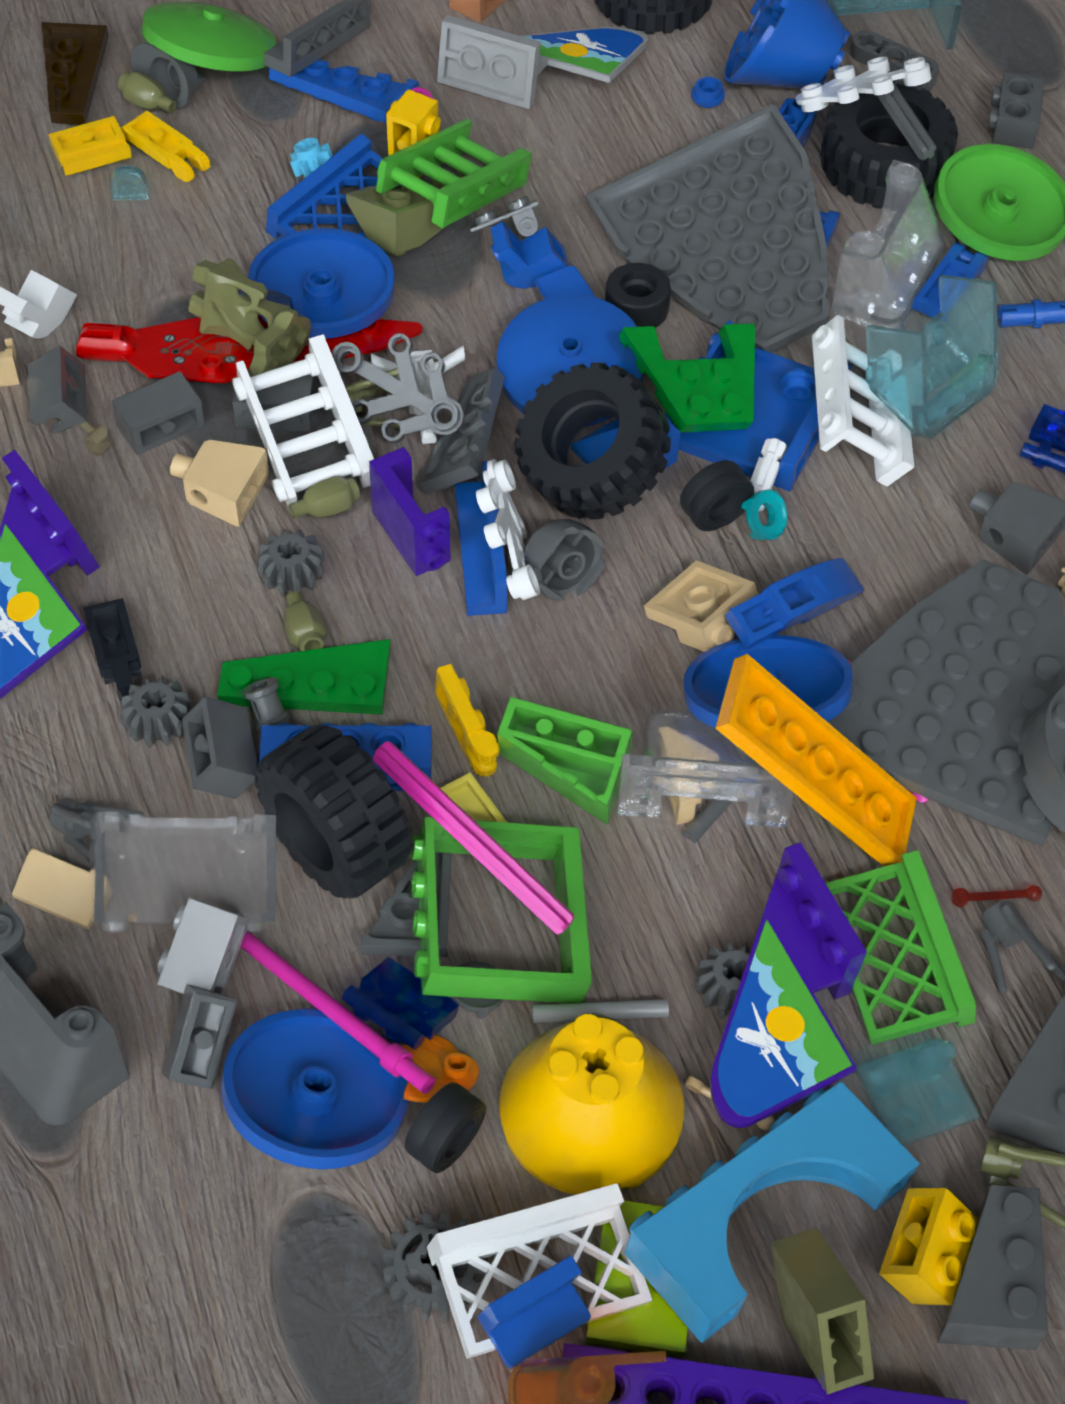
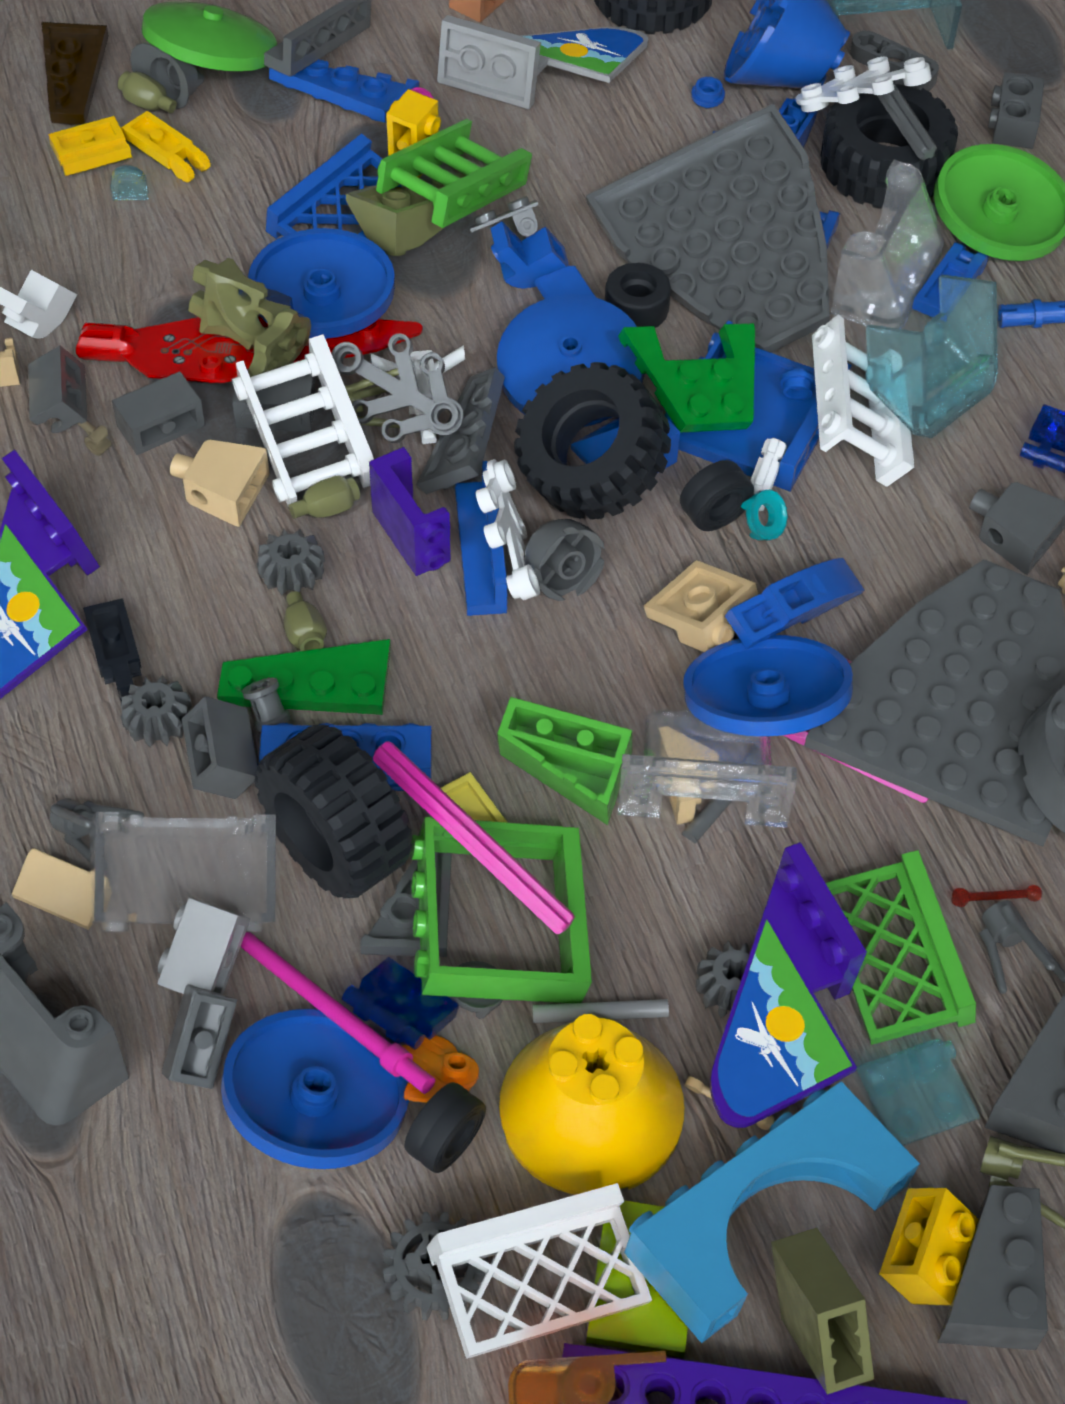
medium azure gear [290,138,333,178] -> none
yellow hinge [434,664,500,778] -> none
blue panel [477,1255,591,1369] -> none
light orange plate [715,654,917,867] -> none

